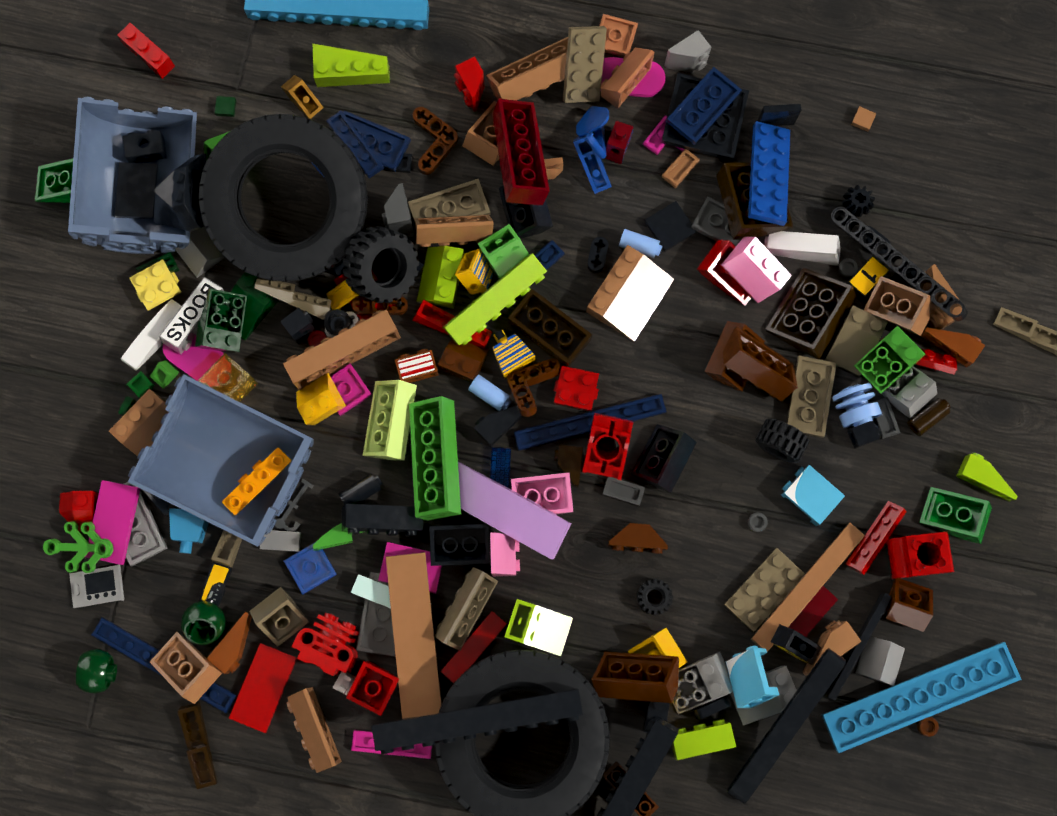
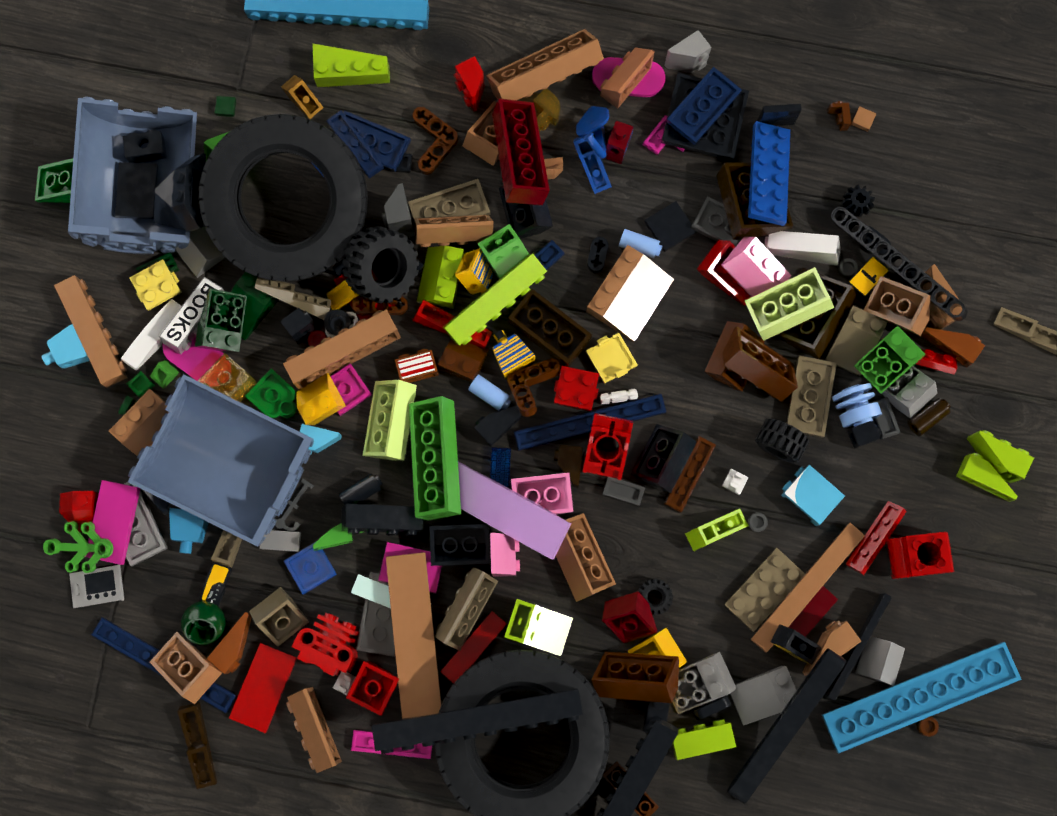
dark green wheel [76,649,117,693] -> none
red arch [117,23,175,79] -> none
light orange bracket [222,447,292,515] -> none
dark tan plate [563,26,607,103] -> none
nougat tile [600,14,638,57] -> none
reddish brown slope [608,523,668,554] -> none
medium nougat tile [662,149,700,188] -> none
medium azure panel [726,646,779,708] -> none
reddish brown slope [886,578,933,632] -> none
green slope [919,487,992,544] -> none
none -> medium azure torso [41,324,90,368]
none -> medium nougat brick [54,275,128,388]
none -> green plate [245,368,297,419]
none -> medium azure slope [300,424,342,455]
none -> clear yellow brick [533,89,560,132]
none -> medium nougat slope [556,513,616,602]
none -> light yellow piece [586,333,638,384]
none -> white axle [600,389,638,404]
none -> dark red slope [602,591,657,643]
none -> reddish brown tile [664,436,716,513]
none -> lime slope [685,509,748,551]
none -> white tile [722,469,749,495]
none -> yellowish green brick [745,267,834,341]
none -> reddish brown bracket [827,101,851,131]
none -> lime slope [967,430,1034,483]

